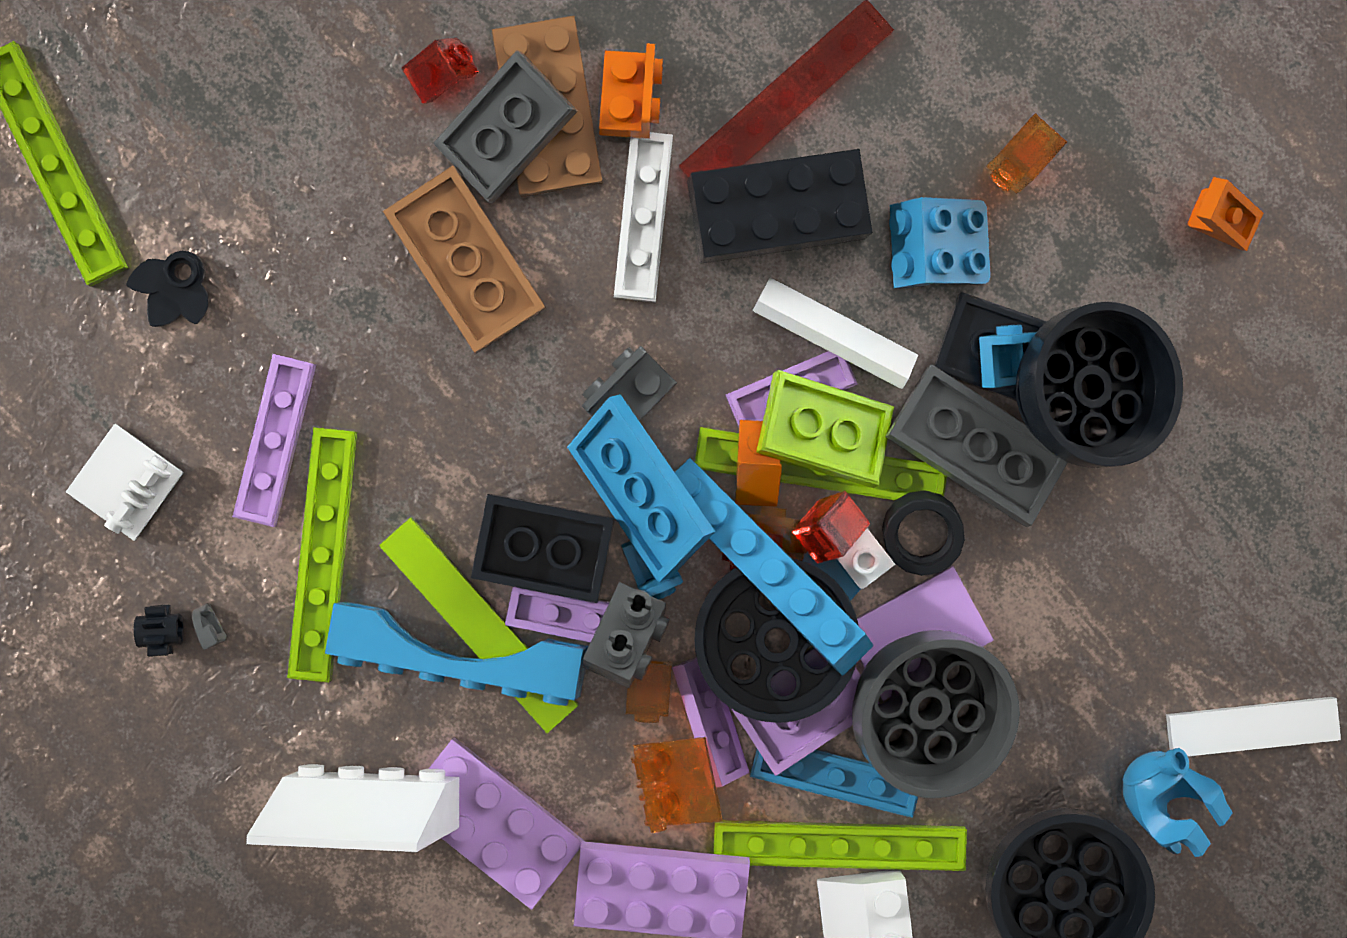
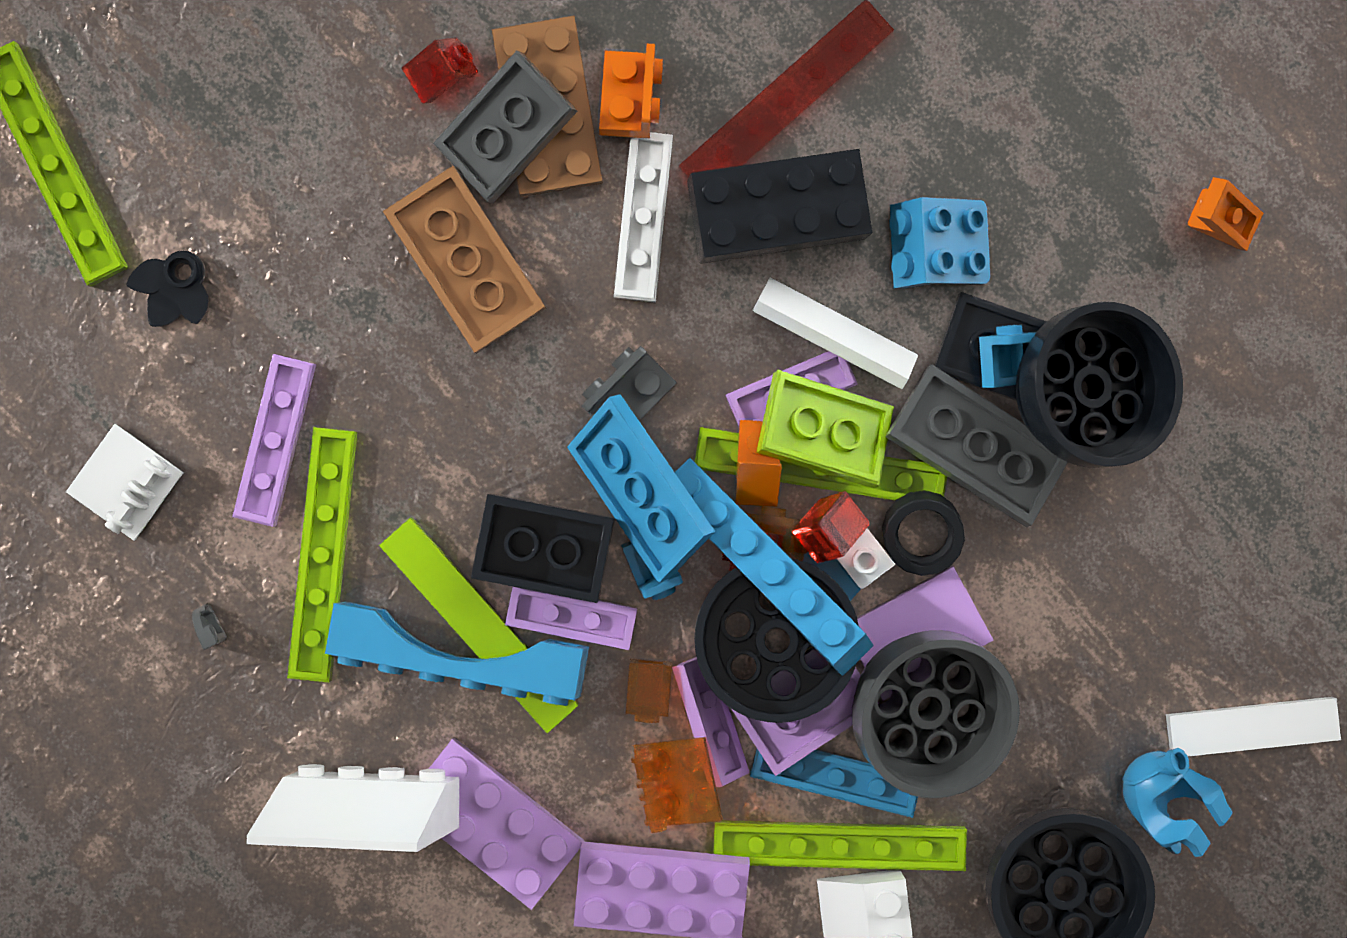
black gear [133,605,184,657] -> none
dark grey brick [583,582,670,689] -> none
clear orange brick [986,113,1067,194] -> none

